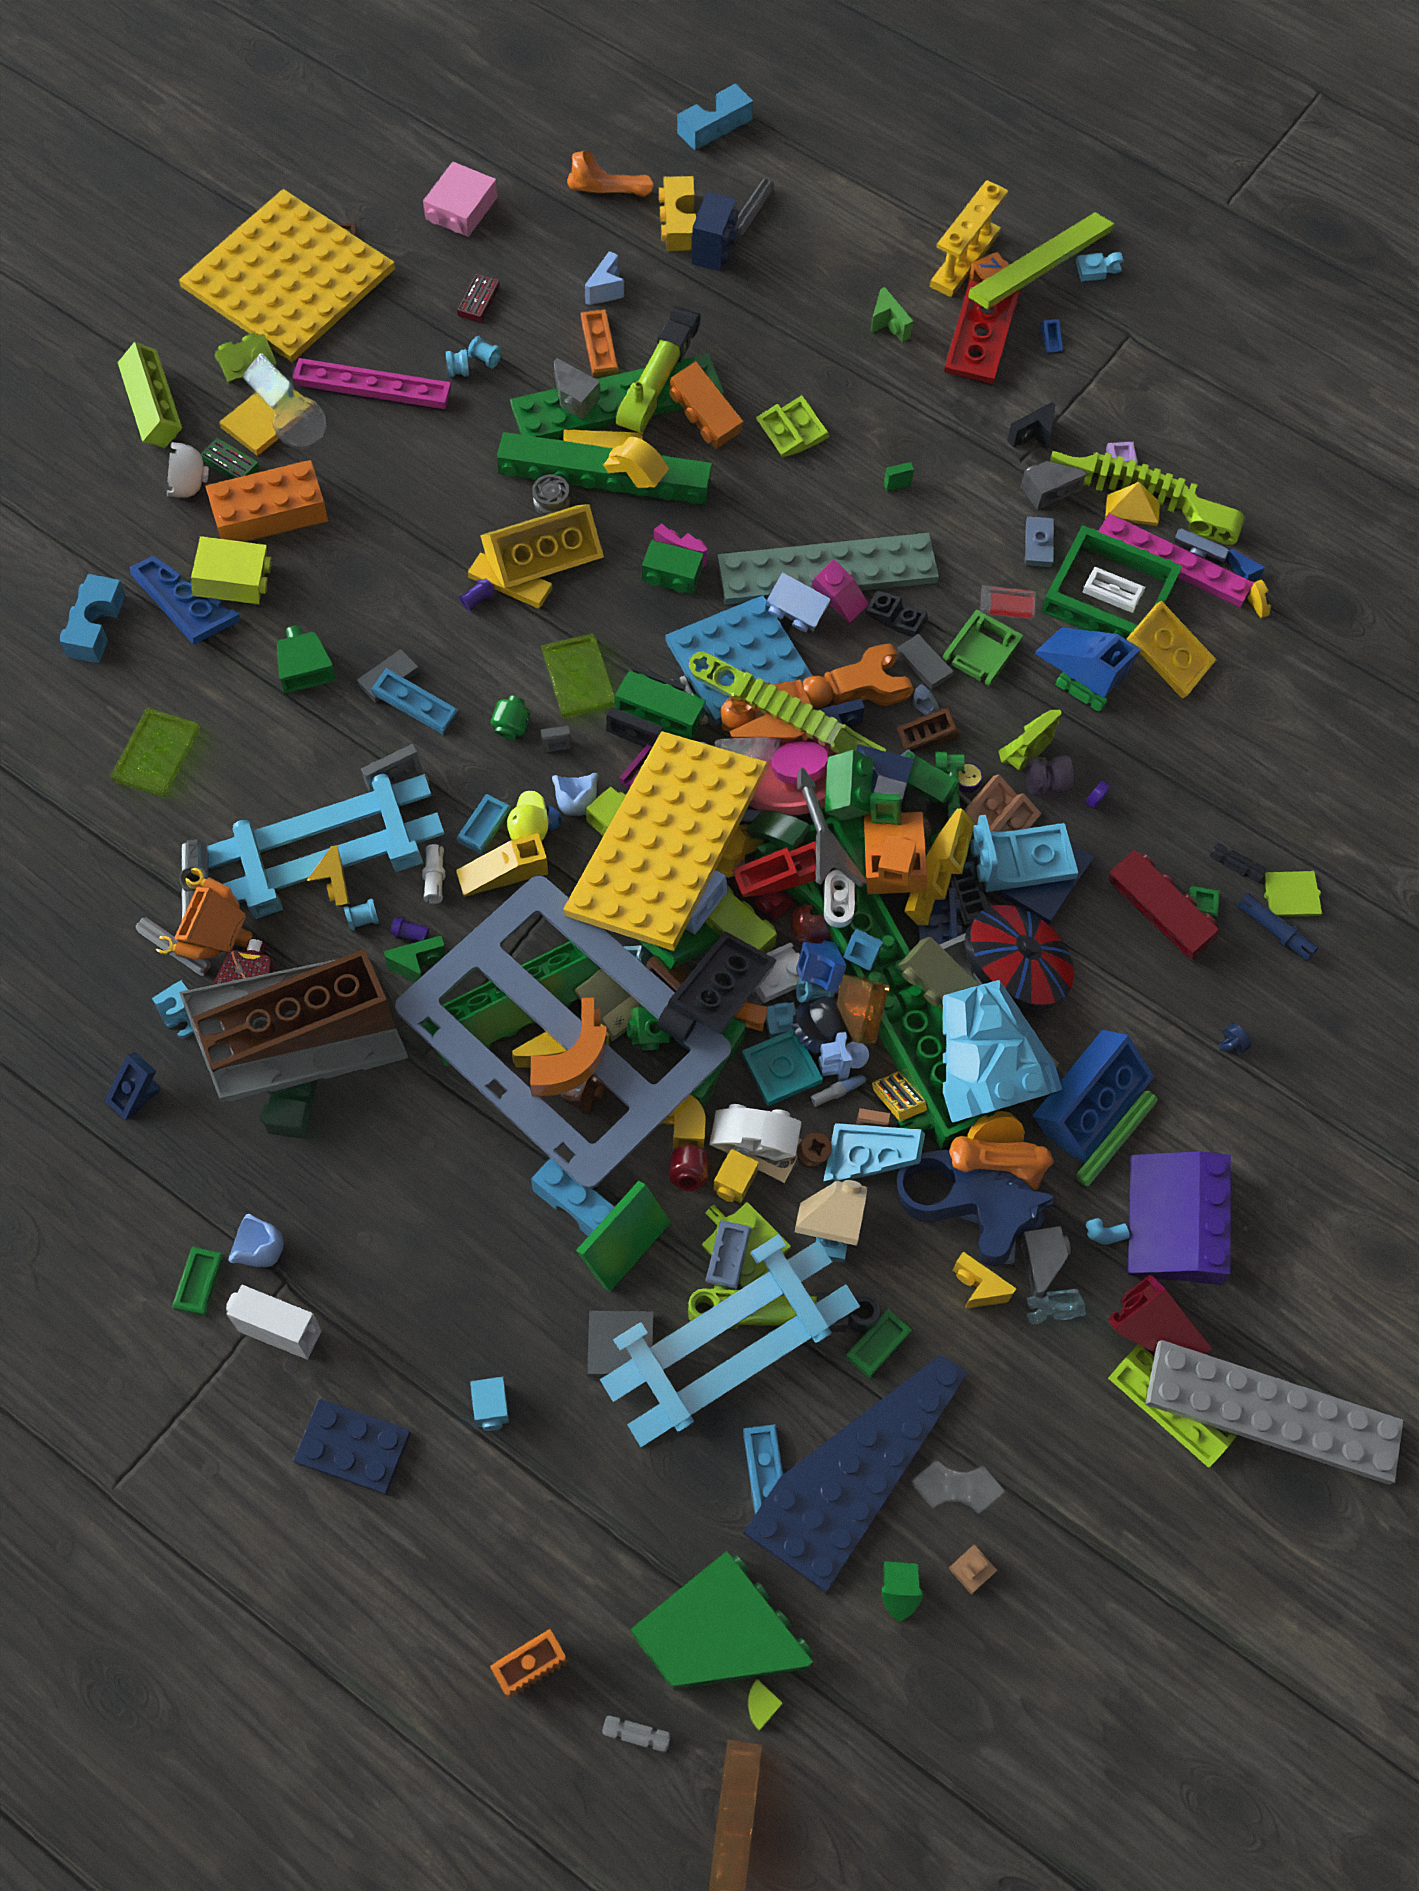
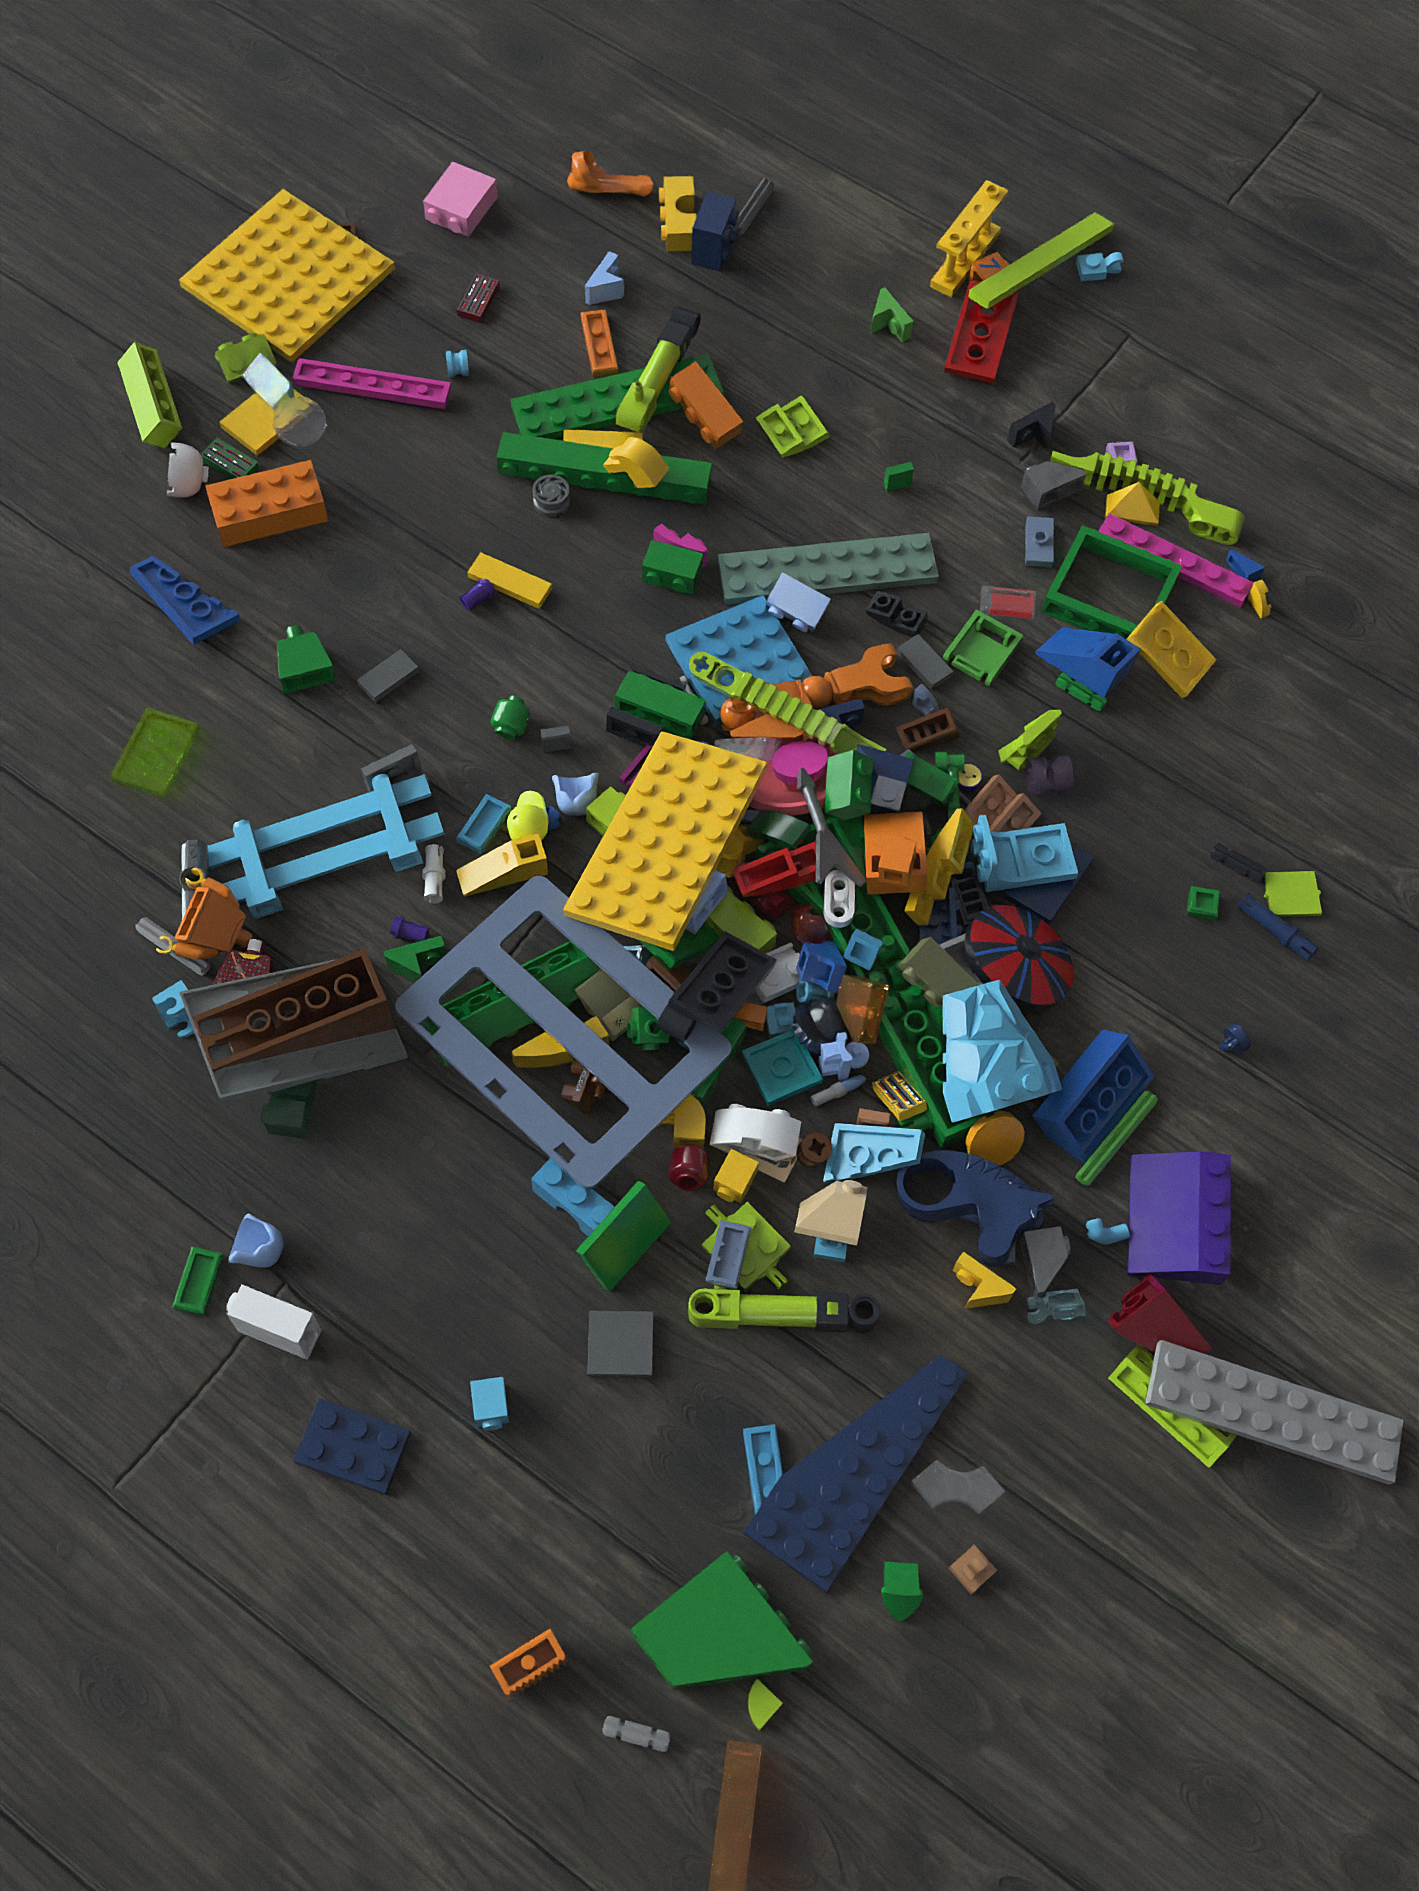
dark azure arch [60,574,126,663] -> none
dark blue slope [105,1052,160,1120] -> none
neon yellow brick [191,536,271,604] -> none
yellow slope [307,845,350,906] -> none
medium azure bush [343,899,379,932] -> none
dark azure tile [371,668,458,735] -> none
medium azure bush [468,336,502,368] -> none
yellow slope [480,504,604,589] -> none
orange arch [530,998,607,1096] -> none
clear neon green tile [541,633,615,719] -> none
flat silver slope [554,358,600,419] -> none
medium azure fence [600,1234,860,1447] -> none
dark azure arch [677,84,753,150] -> none
dark pink slope [811,559,869,624] -> none
green tile [846,1309,912,1379] -> none
green tile [870,792,902,825] -> none
orange hair [949,1136,1054,1191] -> none
blue piece [1039,319,1063,353] -> none
white tile [1083,567,1145,613] -> none
dark purple tile [1085,780,1111,809] -> none
dark red brick [1109,850,1219,961] -> none
sand blue plate [1175,528,1229,563] -> none

